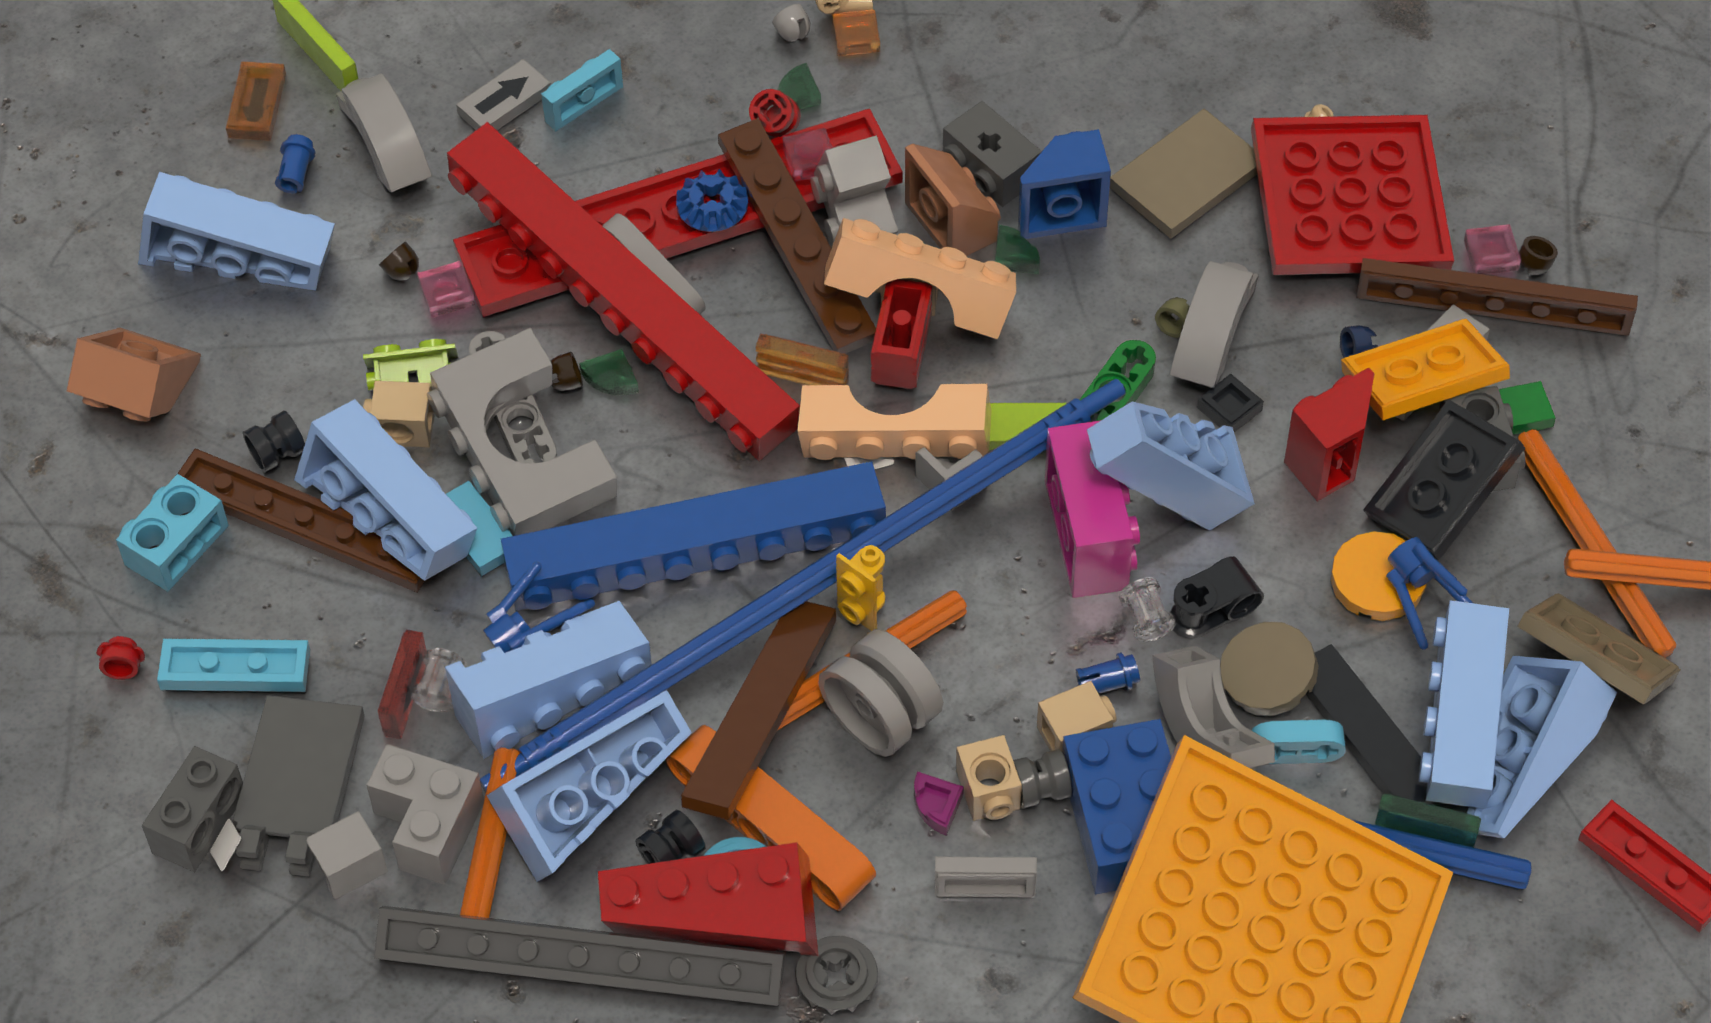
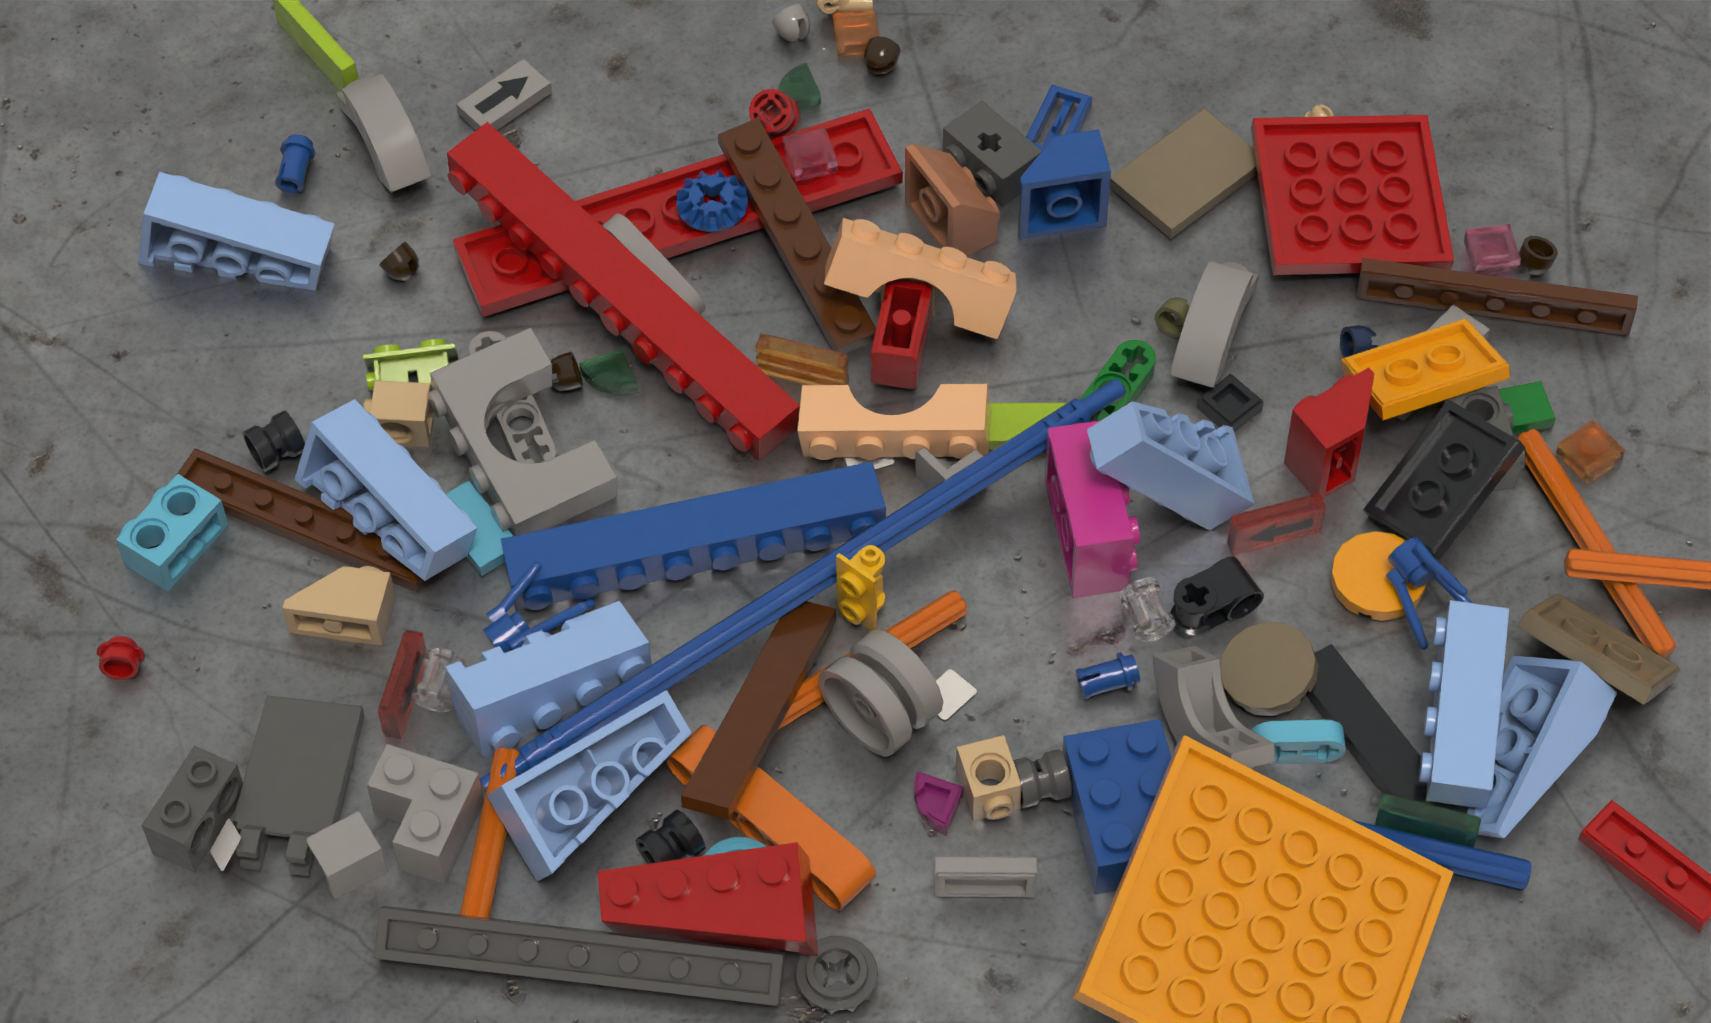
nougat slope [67,328,201,421] -> none
medium azure plate [157,639,310,692] -> none
clear orange tile [226,62,286,141] -> none
clear pink plate [417,261,475,318] -> none
medium azure plate [541,49,623,132] -> none
light grey brick [811,135,898,246] -> none
clear green tile [995,225,1040,274] -> none
tan brick [1037,681,1117,751] -> none
none -> tan slope [282,566,396,646]
none -> dark brown hinge [864,36,901,75]
none -> white sticker [936,669,977,720]
none -> blue tile [1026,85,1092,151]
none -> clear red tile [1227,493,1326,556]
none -> clear orange plate [1556,419,1625,483]

